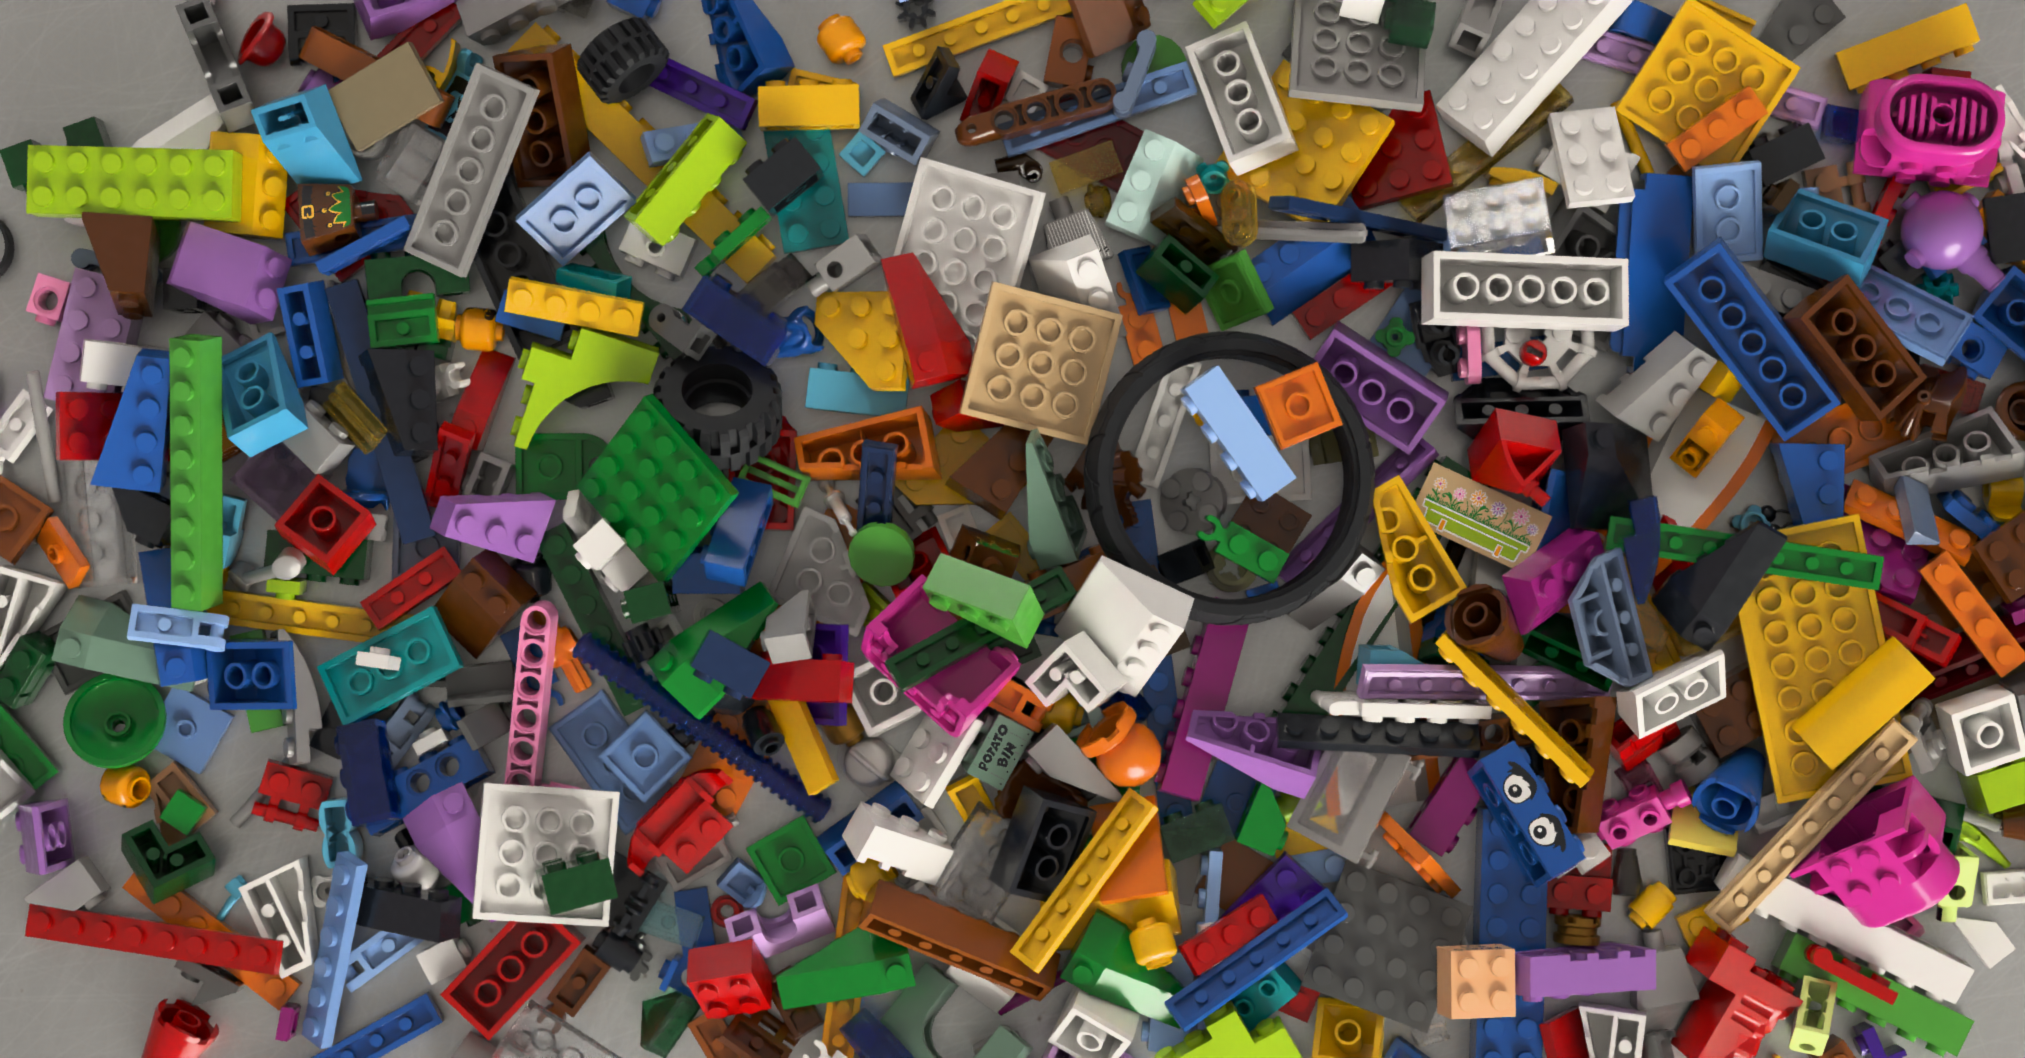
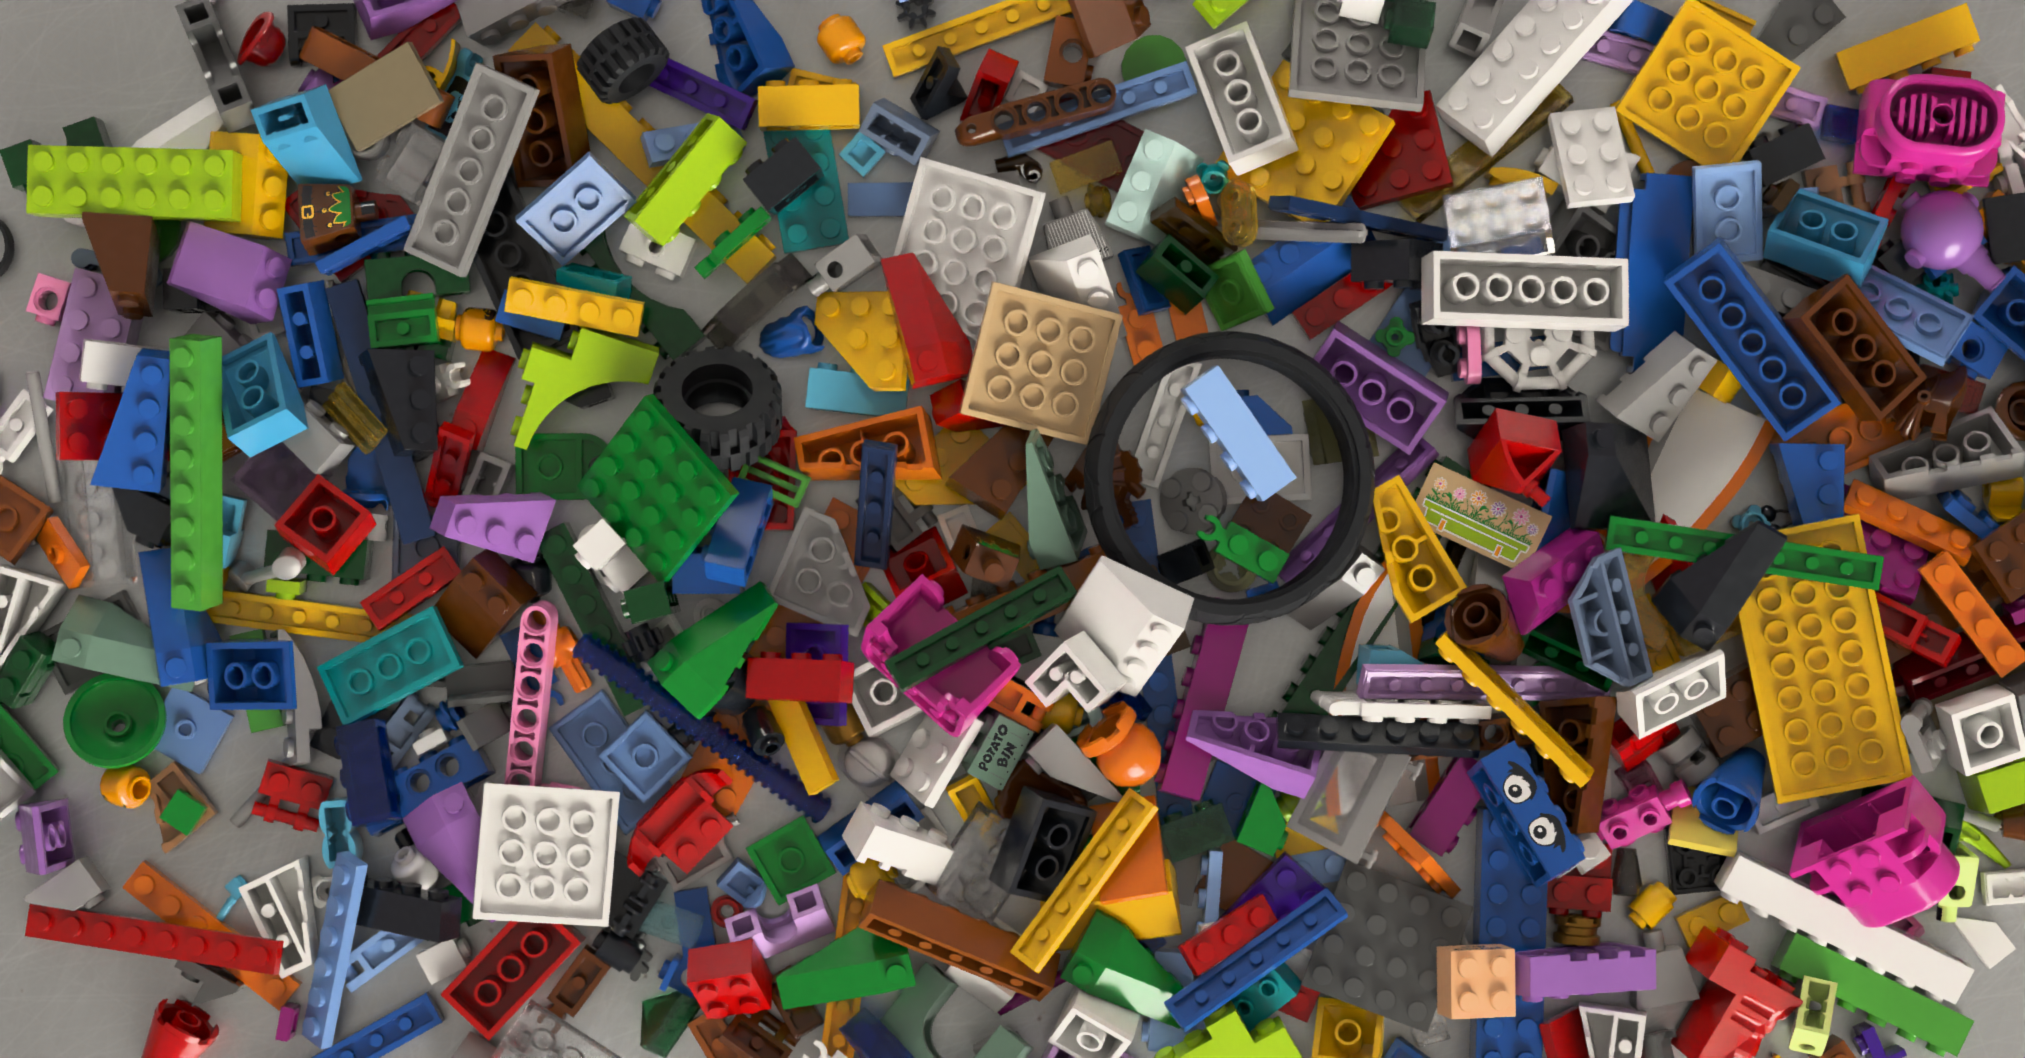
dark green brick [121,819,216,905] -> none
light blue plate [127,603,230,652] -> none
white plate [355,646,401,671] -> none
dark green brick [535,849,618,916] -> none
white plate [563,489,595,537] -> none
dark grey leg [649,304,718,361] -> none
clear blue brick [682,273,793,366] -> none
dark blue brick [689,628,771,700] -> none
light grey slope [760,589,817,664] -> none
white piece [818,480,857,537] -> none
bright green tile [848,522,915,587] -> none
bright green wedge [922,553,1045,649] -> none
sand blue plate [1113,29,1157,119] -> none
yellow head [1129,917,1177,970] -> none
orange plate [1253,362,1343,451] -> none
red hinge [1519,339,1547,367] -> none
clear blue slope [1621,495,1661,605] -> none
orange plate [1665,86,1768,172] -> none
light orange slope [1670,397,1745,478] -> none
tan tile [1704,717,1918,934] -> none
yellow brick [1791,636,1935,770] -> none
red plate [1804,943,1899,1005] -> none
sand blue slope [1893,476,1940,545] -> none

